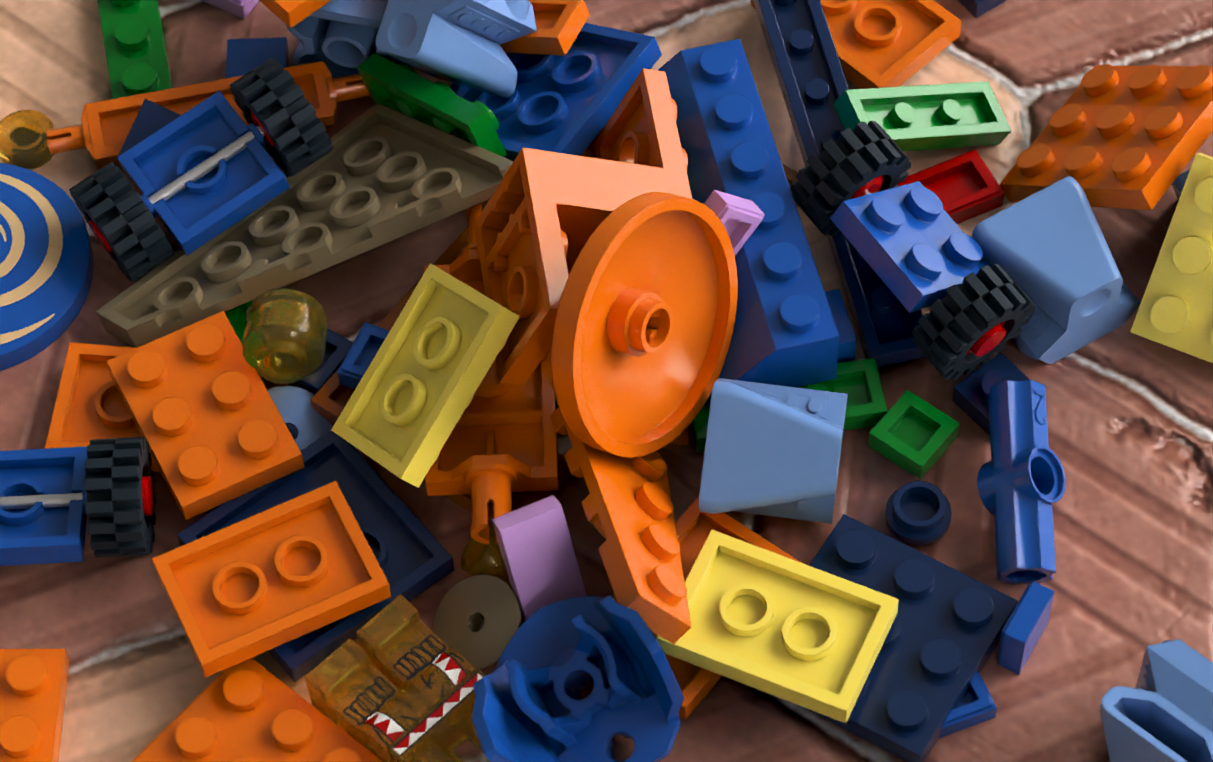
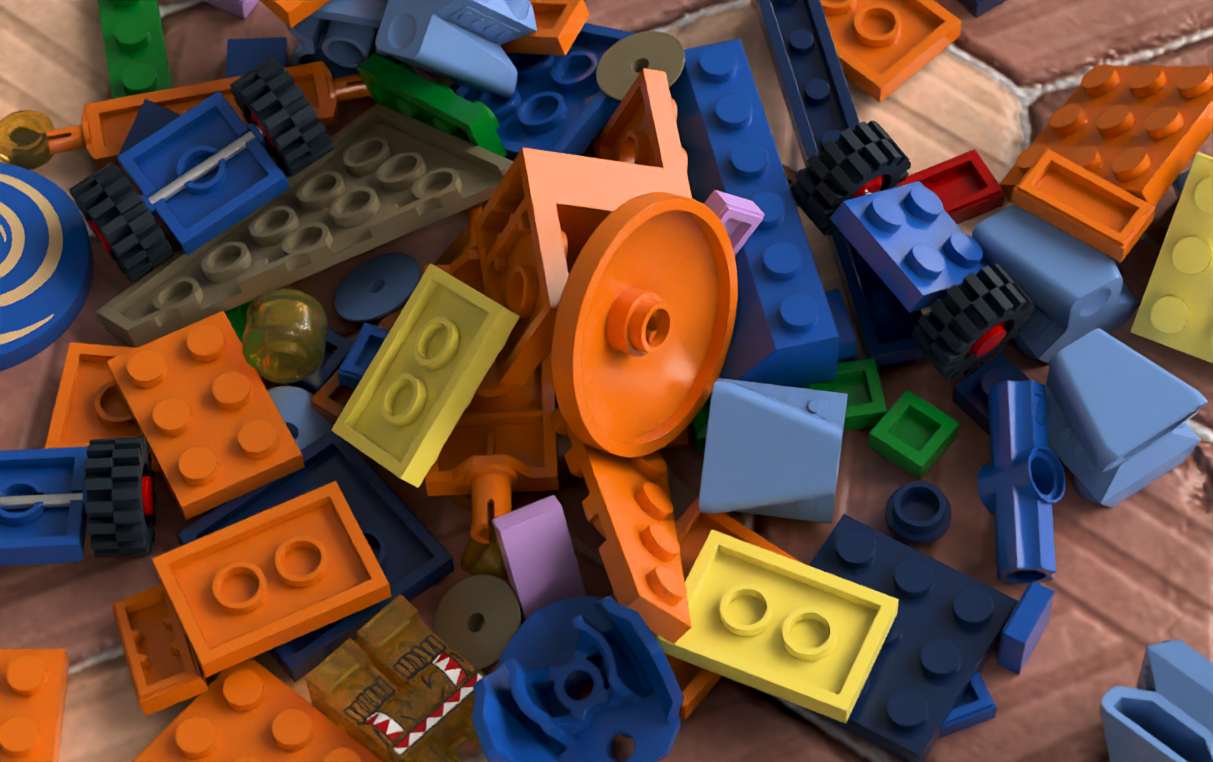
plate [833,81,1012,152] -> none
none -> orange plate [111,584,209,716]
none -> medium blue piece [334,253,420,322]
none -> dark tan piece [596,31,685,101]
none -> orange tile [1011,148,1156,263]
none -> medium blue piece [1045,328,1209,508]

